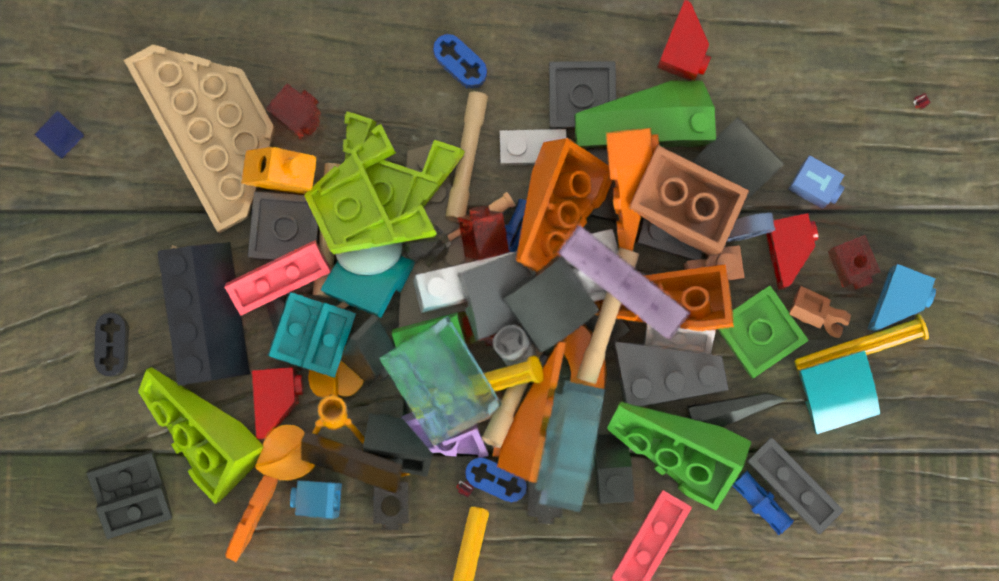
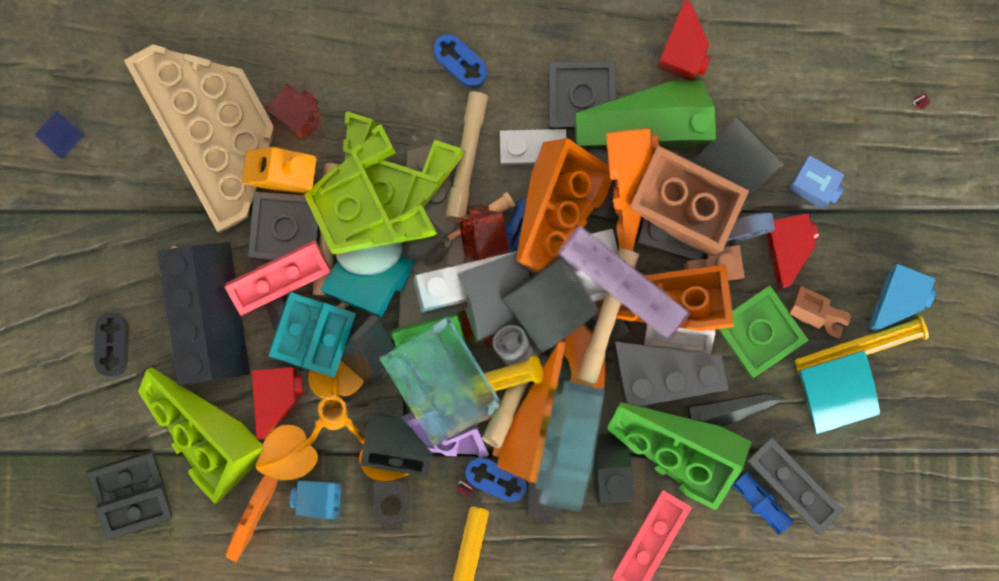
dark brown tile [301,432,402,493] -> none
clear red brick [828,235,881,290] -> none

